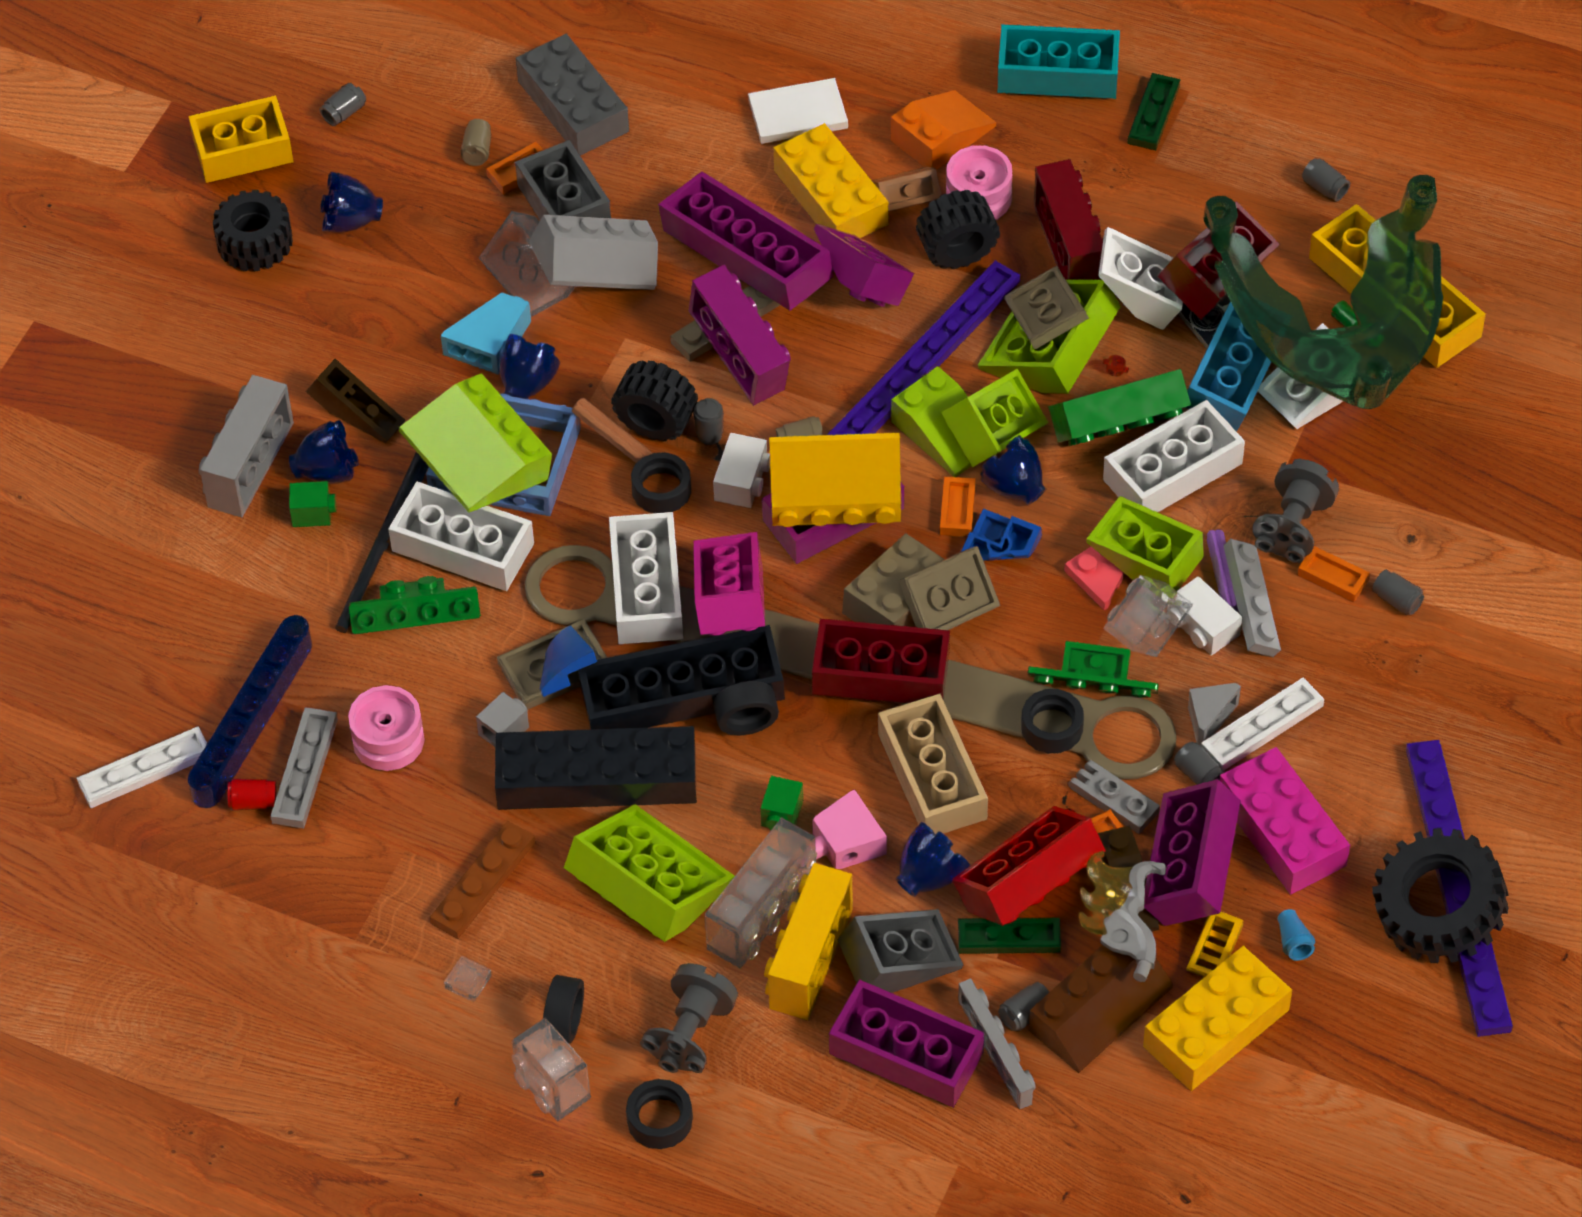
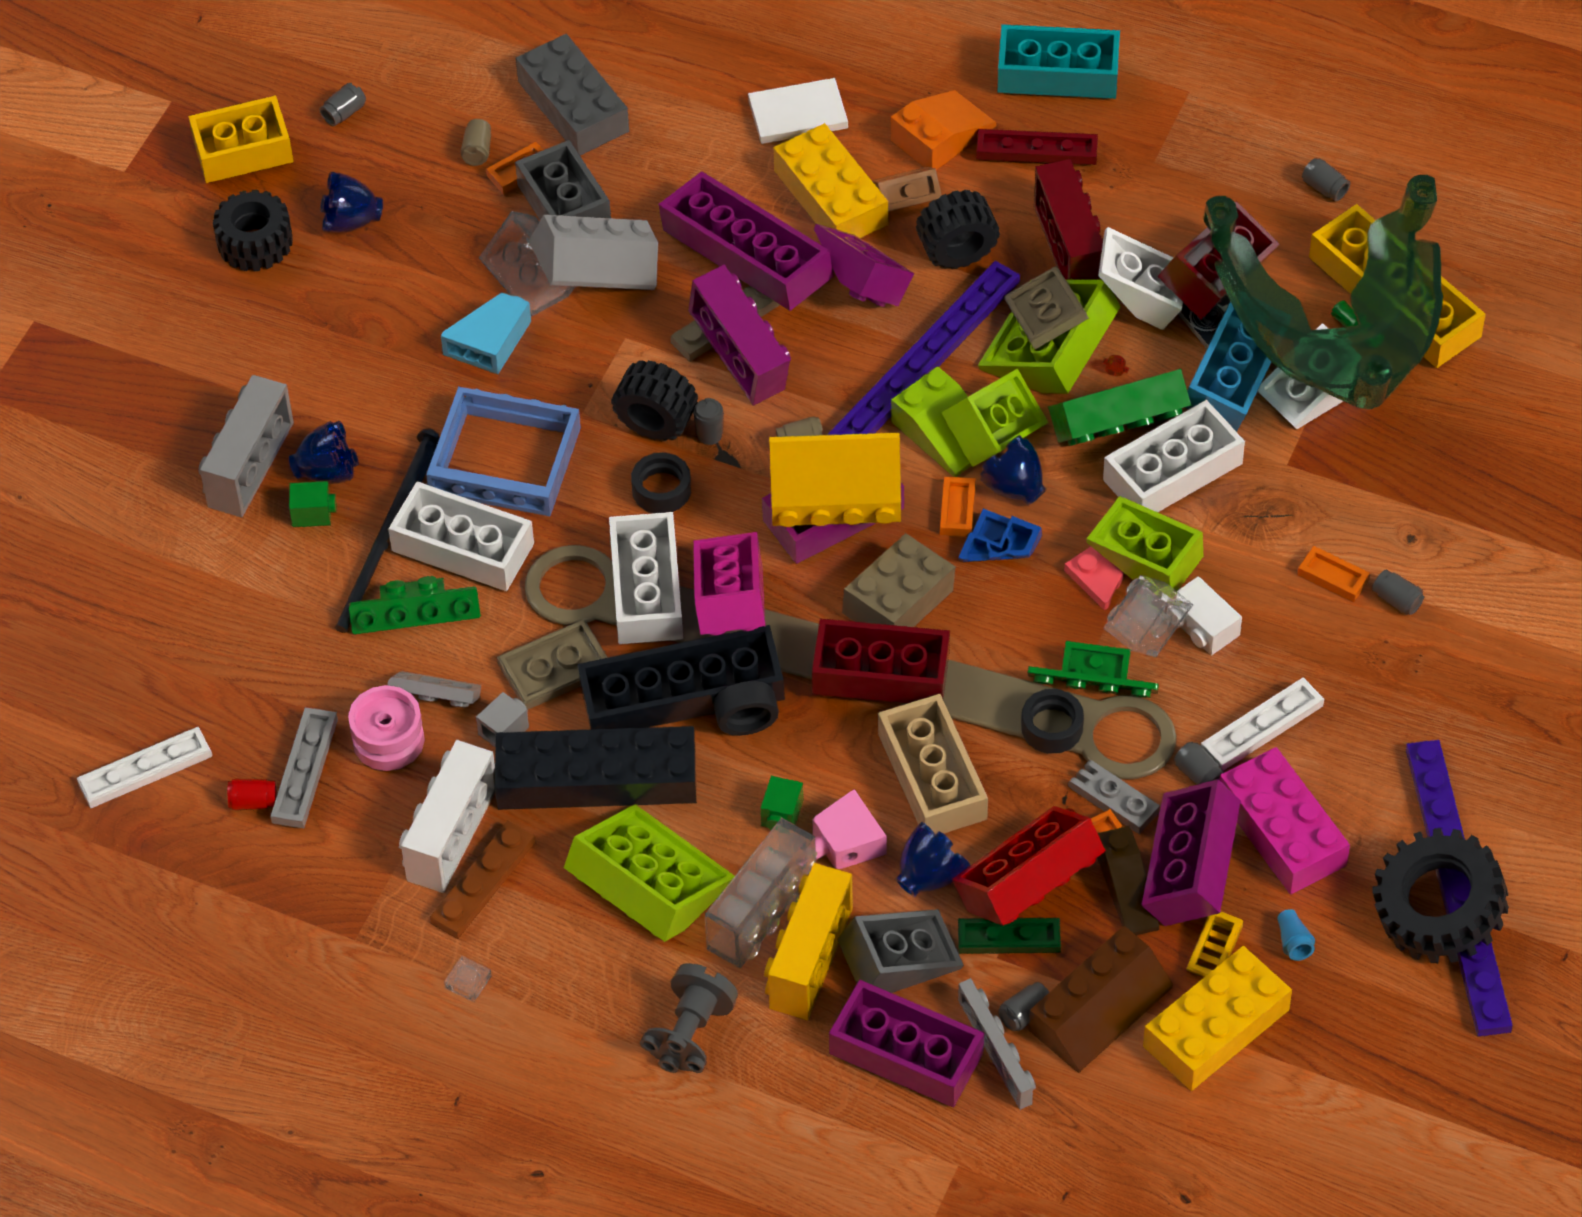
clear blue beam [188,615,313,808] -> none
dark brown slope [306,359,406,443] -> none
lime slope [399,373,552,513] -> none
clear blue piece [499,334,561,399] -> none
clear brick [511,1017,591,1122] -> none
blue slope [540,625,597,697] -> none
black tyre [542,975,584,1043] -> none
nougat axle [572,398,653,463] -> none
black tyre [626,1079,693,1149] -> none
white piece [713,433,770,508] -> none
dark tan tile [898,546,1001,630] -> none
bright pink wheel [946,146,1012,220] -> none
piece [1079,851,1166,982] -> none
dark green tile [1127,73,1181,151] -> none
light grey slope [1188,683,1241,745] -> none
medium lavender axle [1207,529,1238,612] -> none
light grey plate [1223,539,1281,657] -> none
dark grey piece [1252,459,1339,563] -> none
none -> light grey hinge [388,671,481,707]
none -> white brick [399,740,495,893]
none -> dark red plate [976,129,1098,165]

